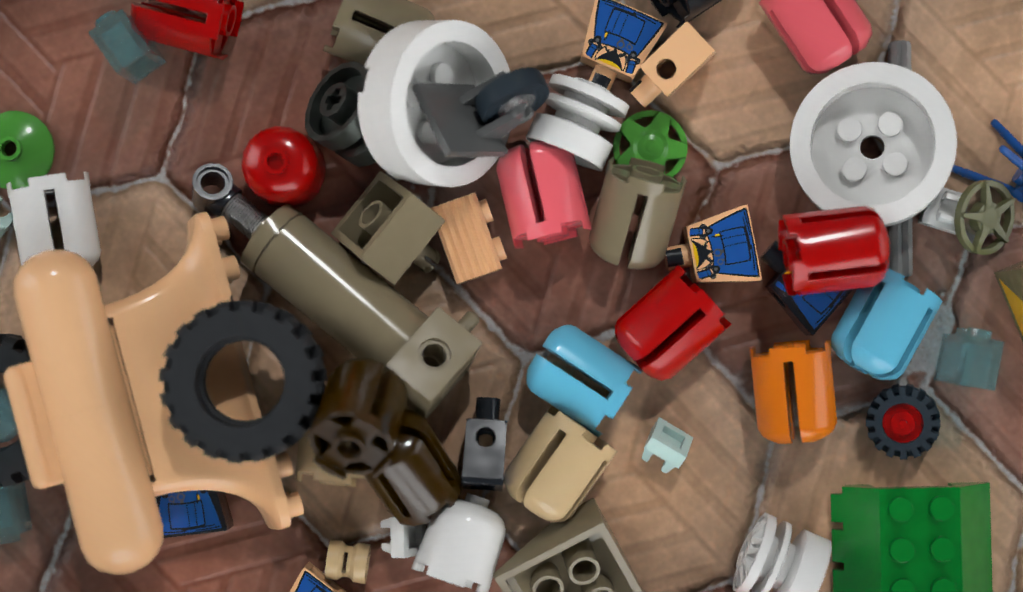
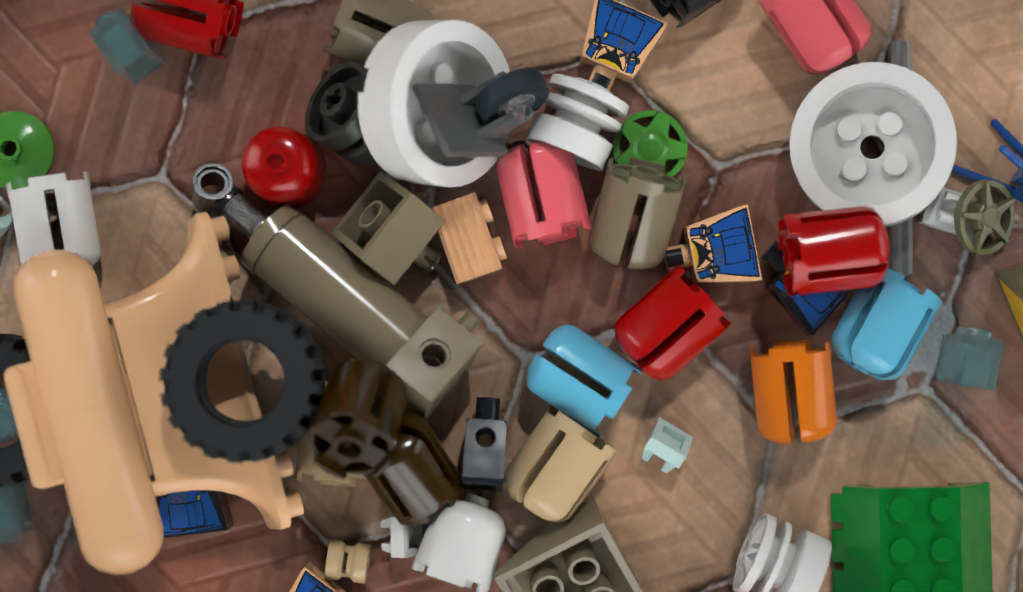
light nougat torso [628,21,716,108] -> none
black wheel [866,384,940,460] -> none

